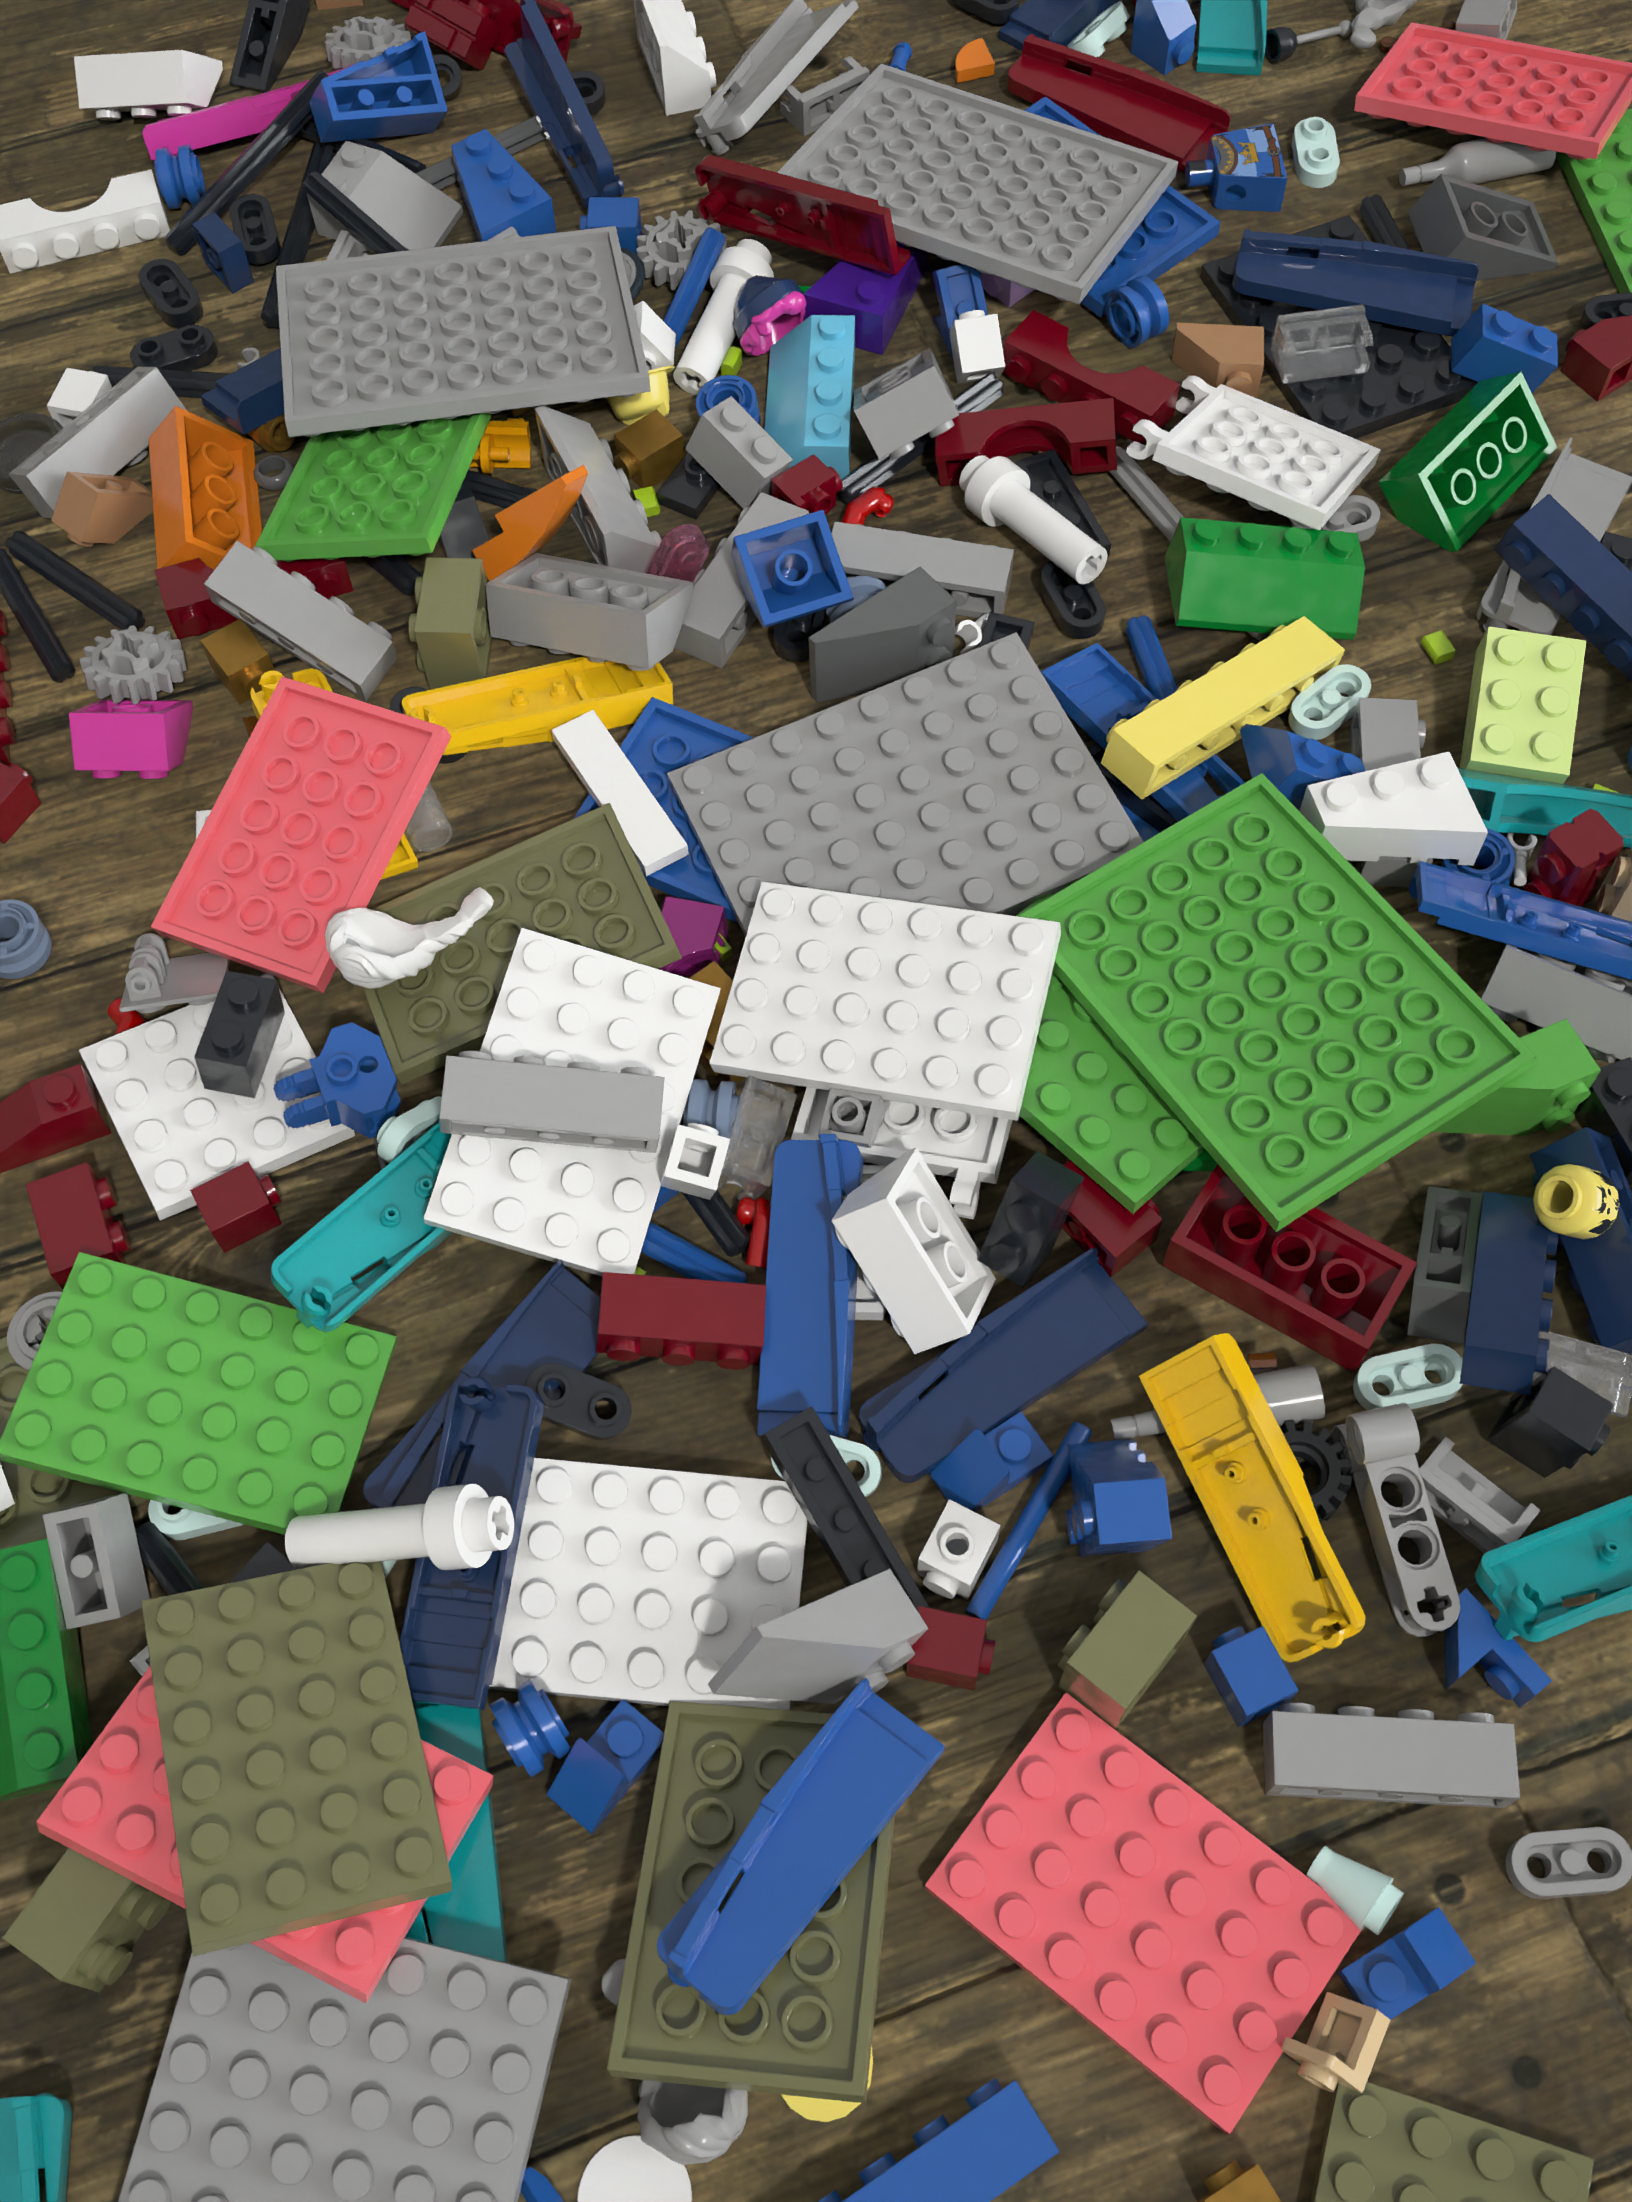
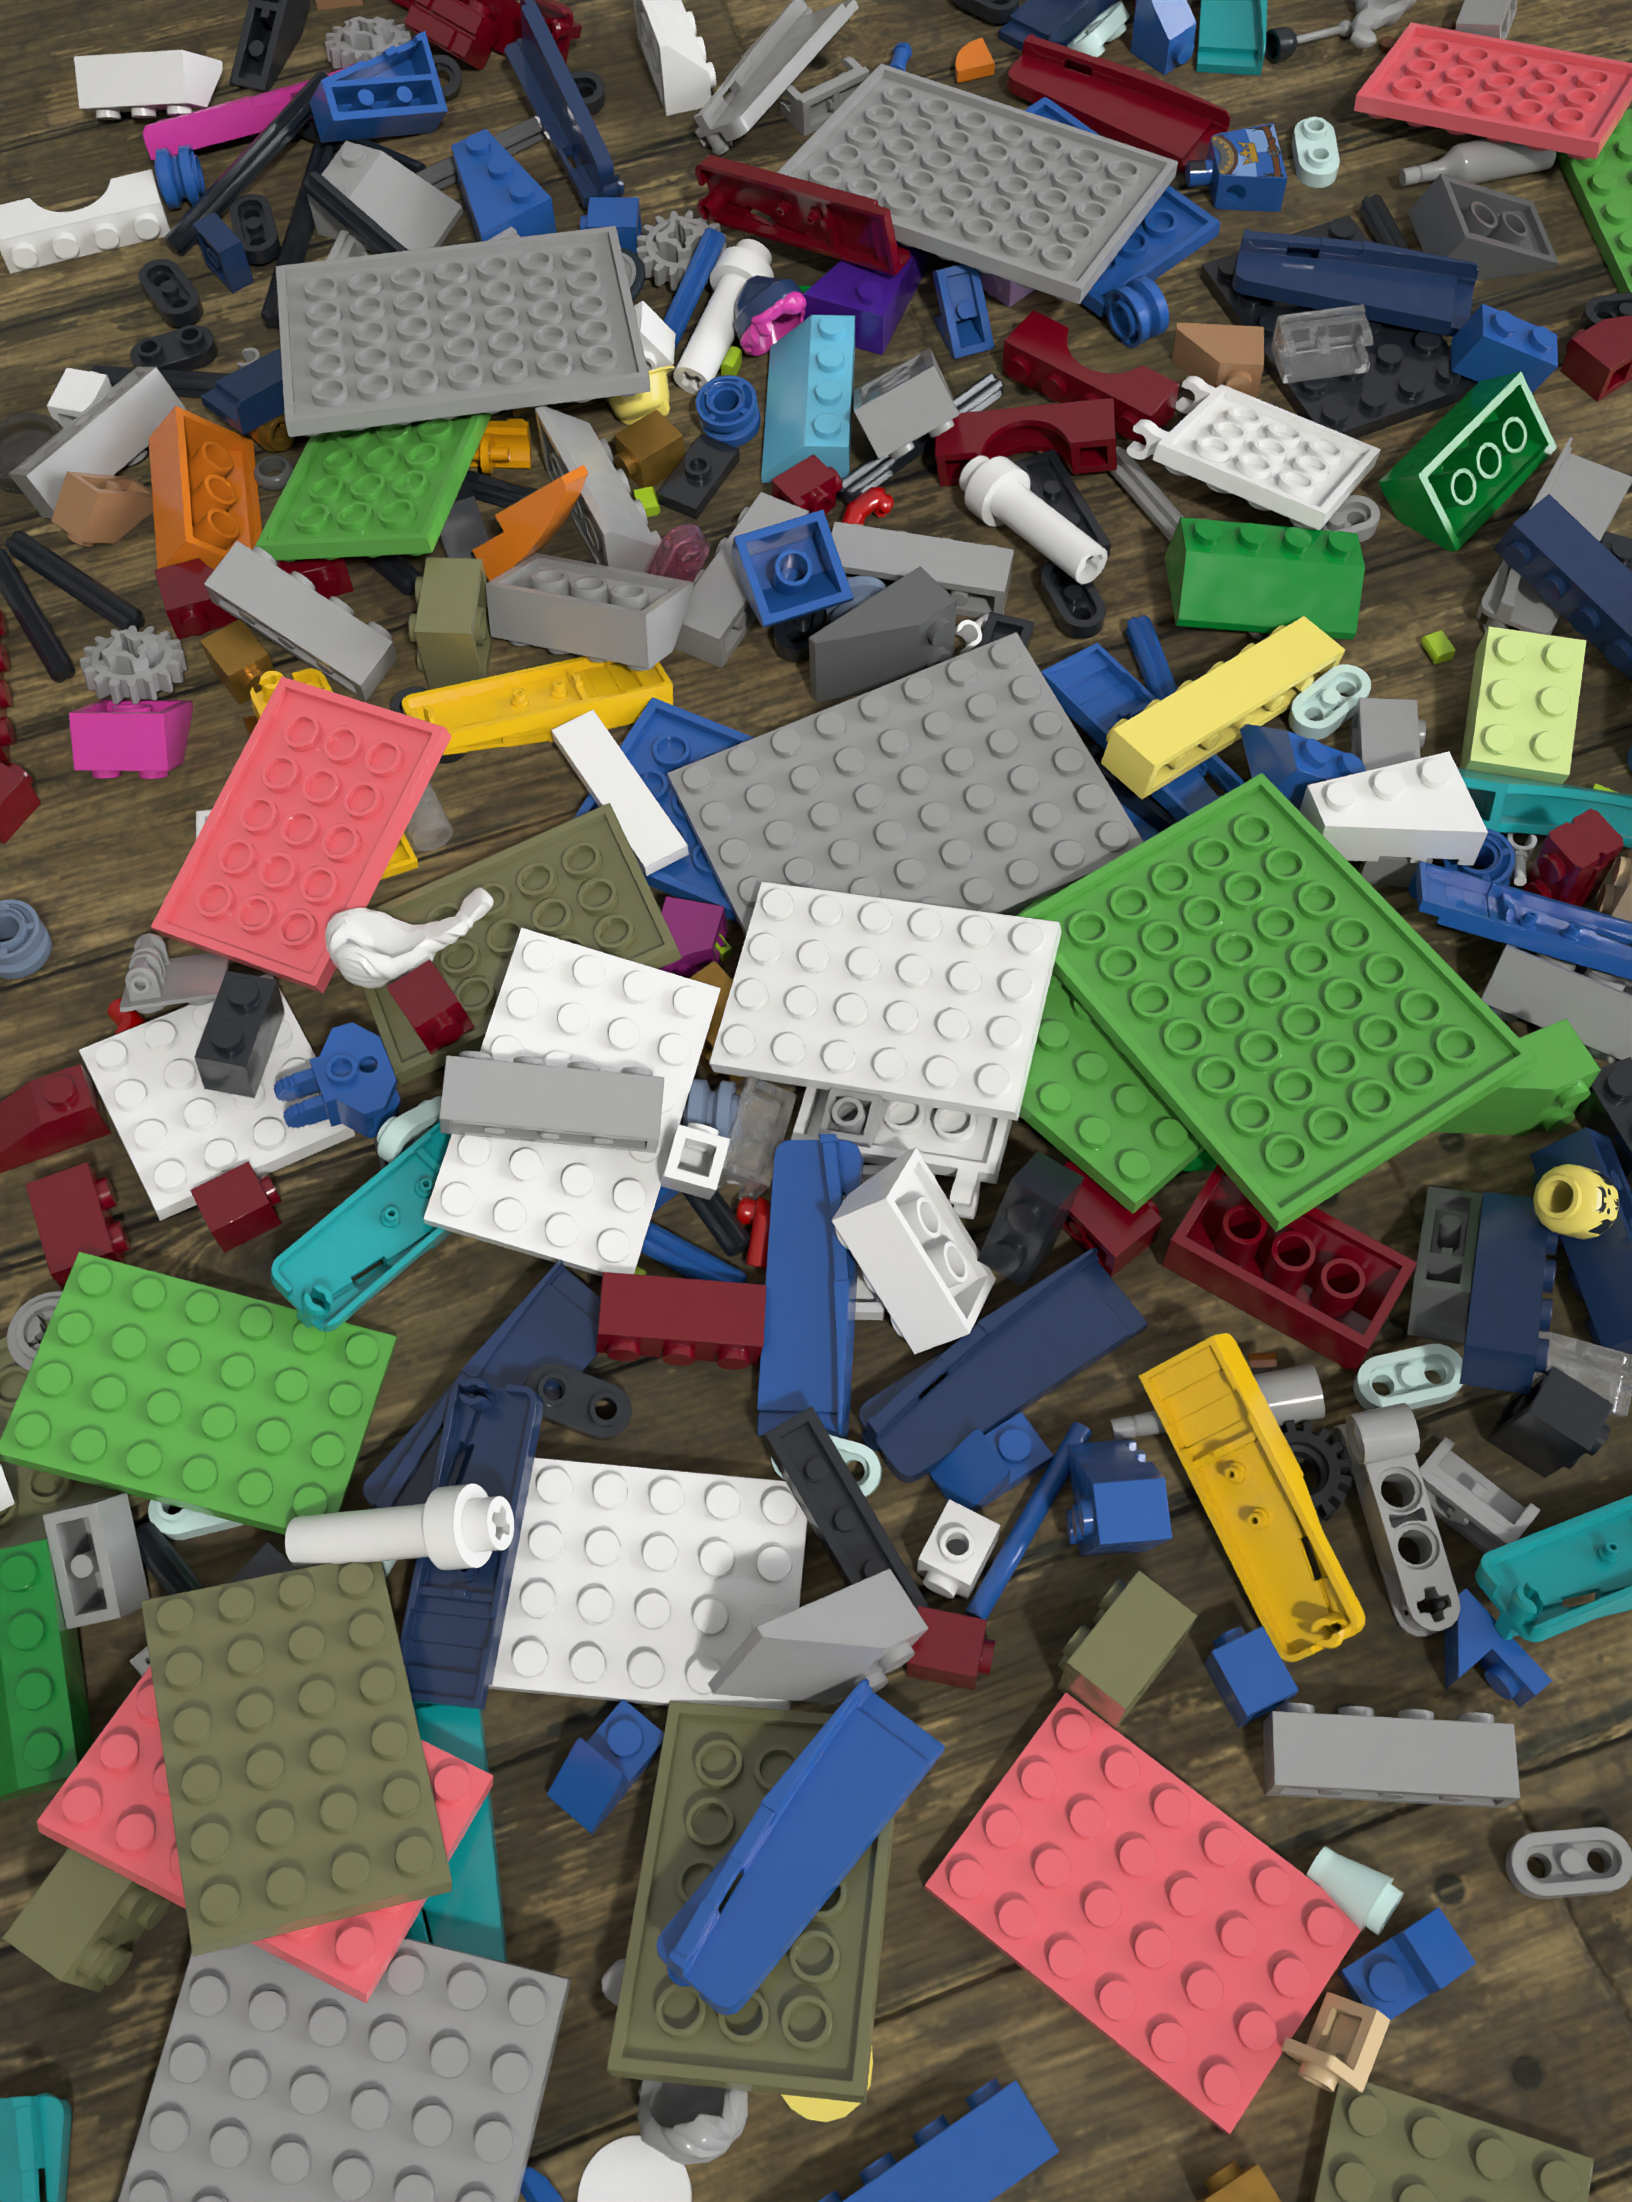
blue wheel [489,1679,571,1778] -> none
light grey brick [685,396,793,509] -> none
white brick [949,310,1005,384] -> none
none -> dark red brick [386,960,475,1055]

